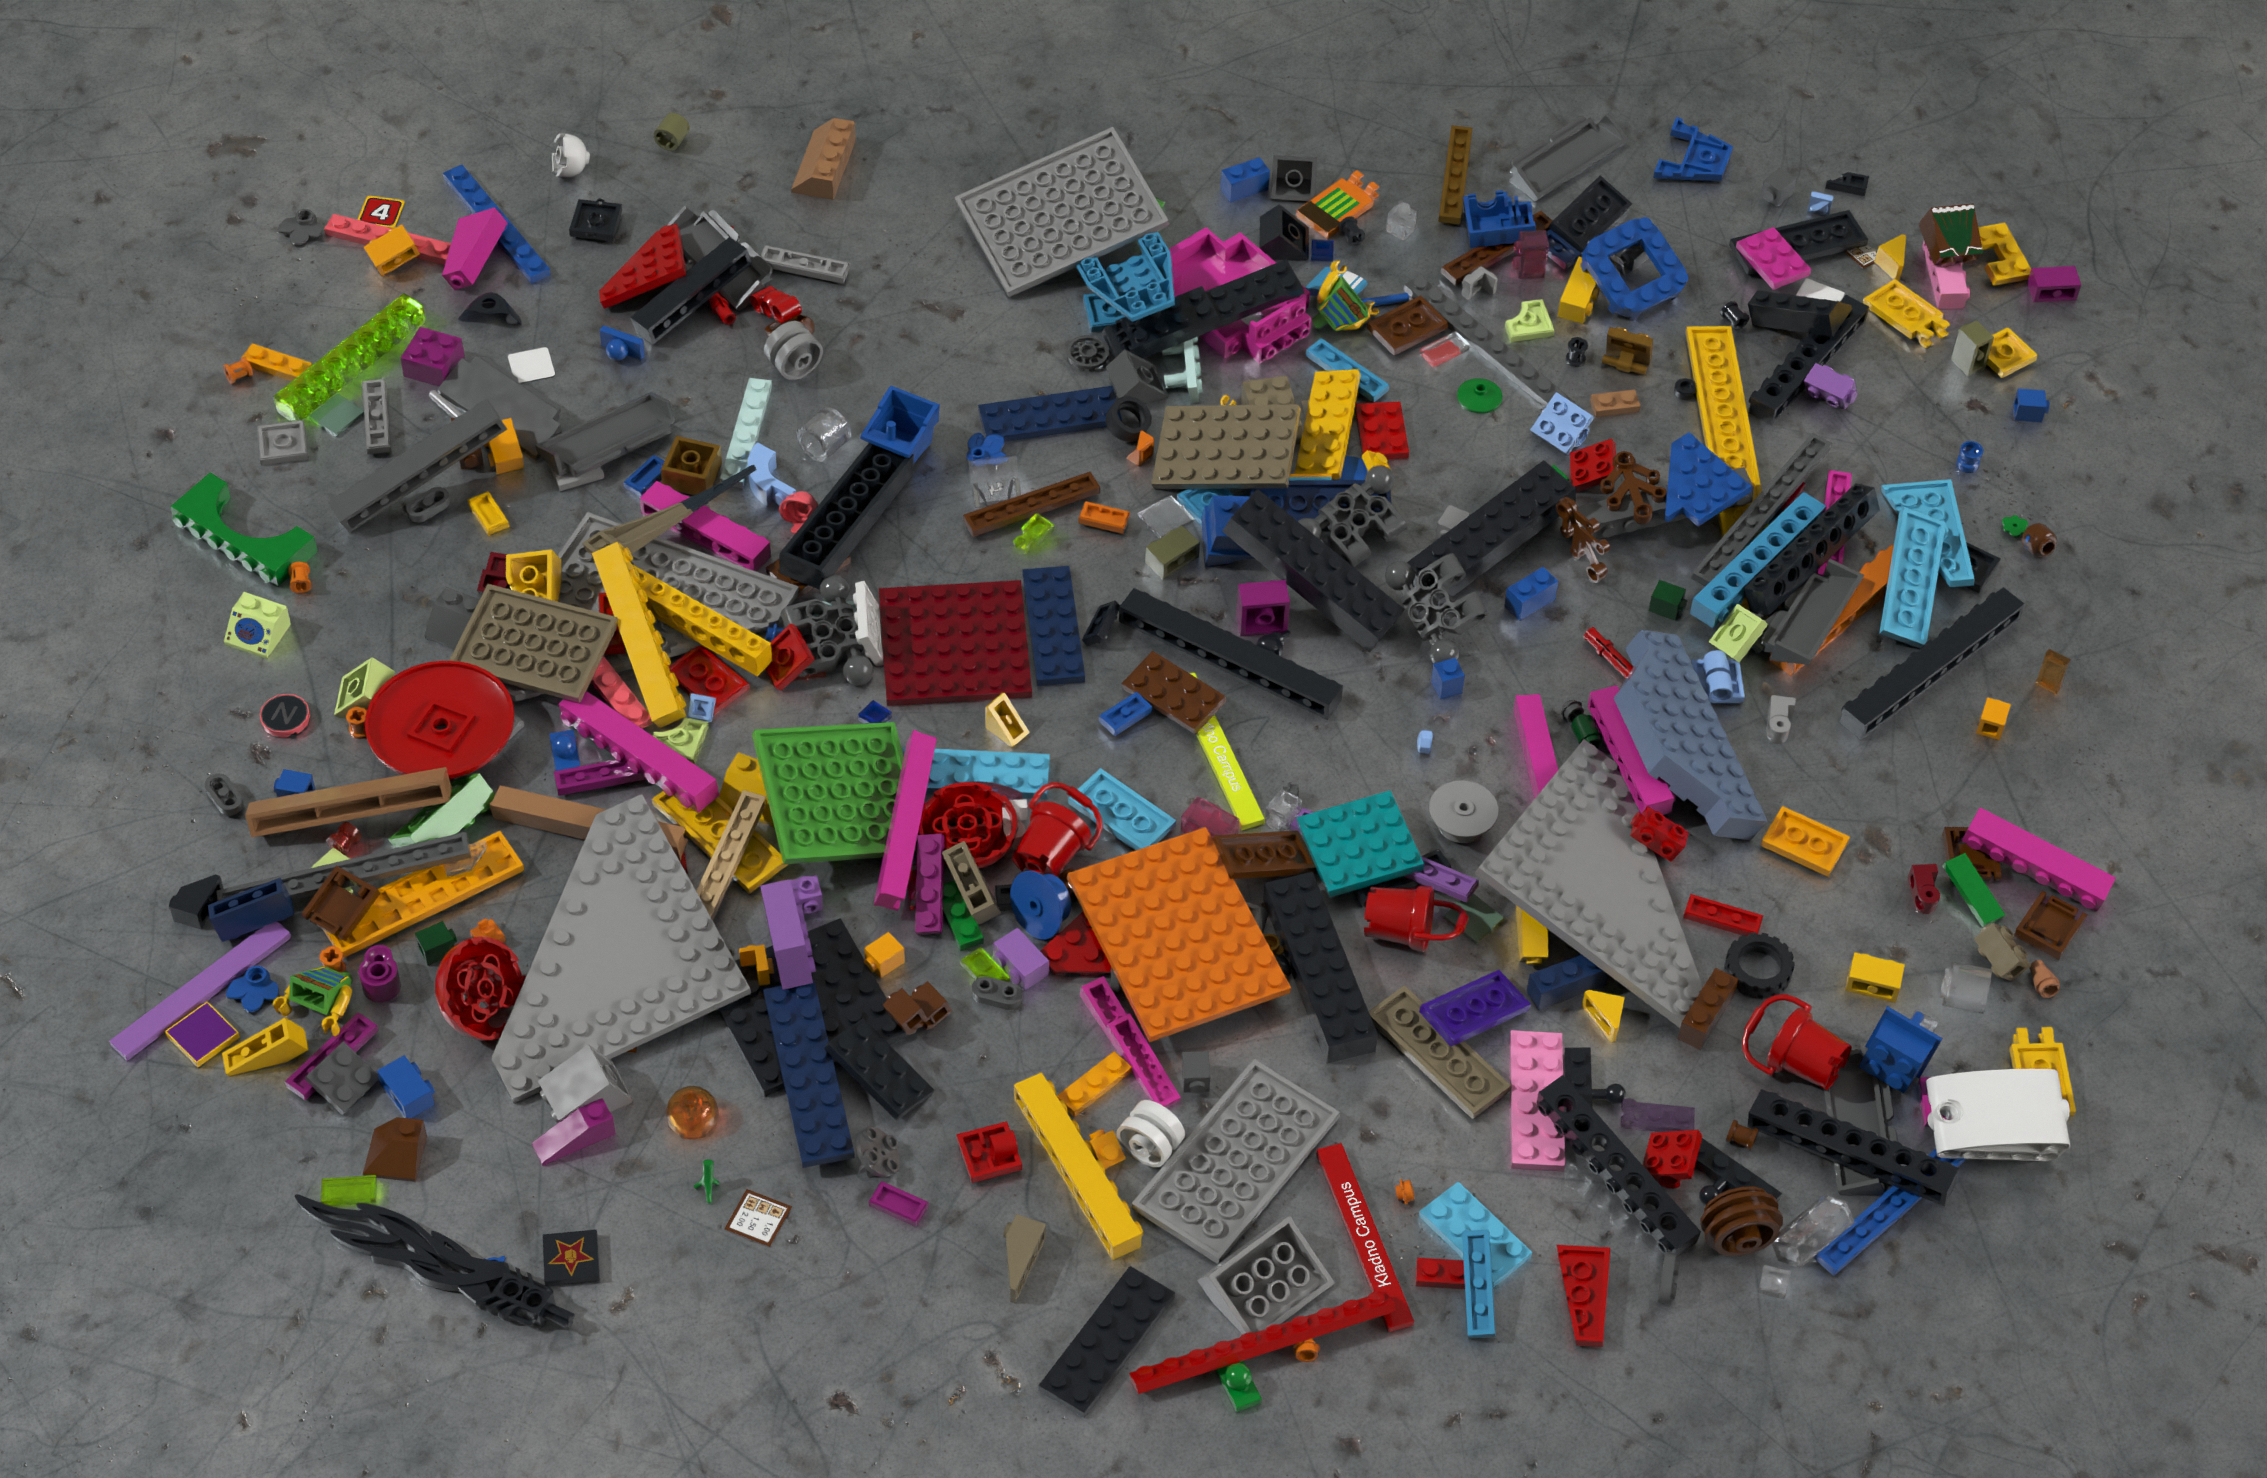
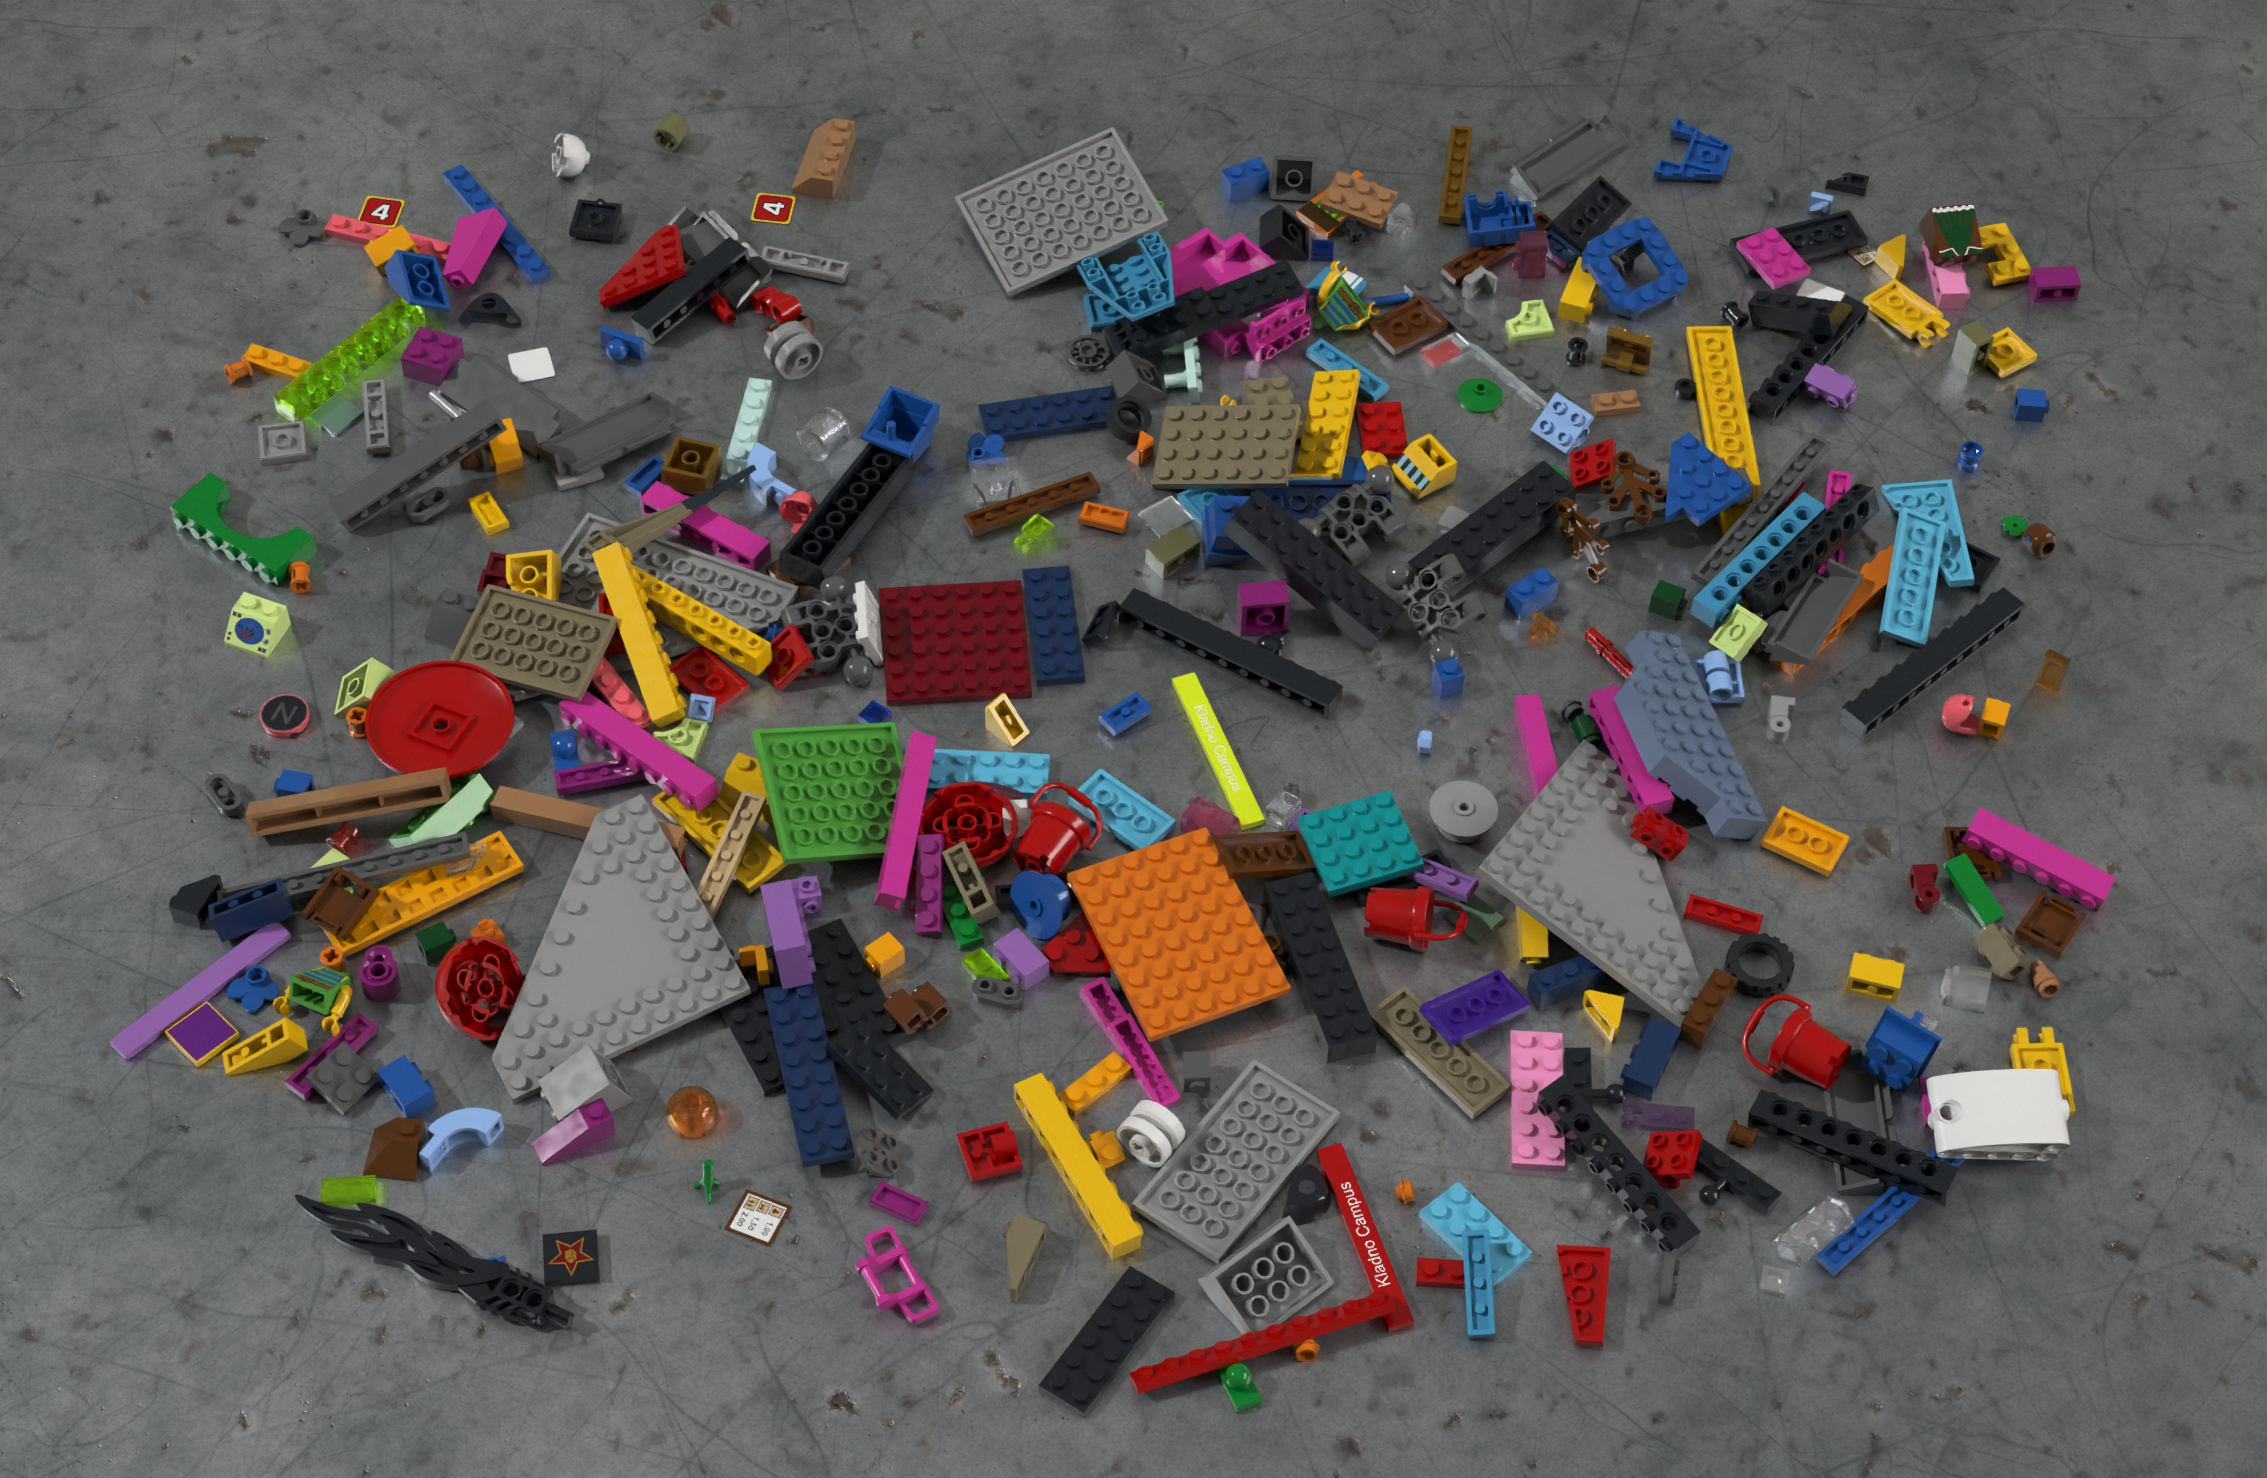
reddish brown plate [1121,651,1227,735] -> none
reddish brown wheel [1700,1186,1783,1256] -> none
none -> blue slope [384,250,451,312]
none -> light blue arch [419,1108,504,1172]
none -> sticker [751,193,796,224]
none -> dark pink bar [855,1226,939,1325]
none -> black piece [1282,1164,1332,1226]
none -> medium nougat plate [1320,171,1398,230]
none -> yellow slope [1391,433,1457,499]
none -> clear orange tile [1529,611,1560,642]
none -> dark blue brick [1620,1017,1681,1102]
none -> coral helmet [1941,693,1979,736]

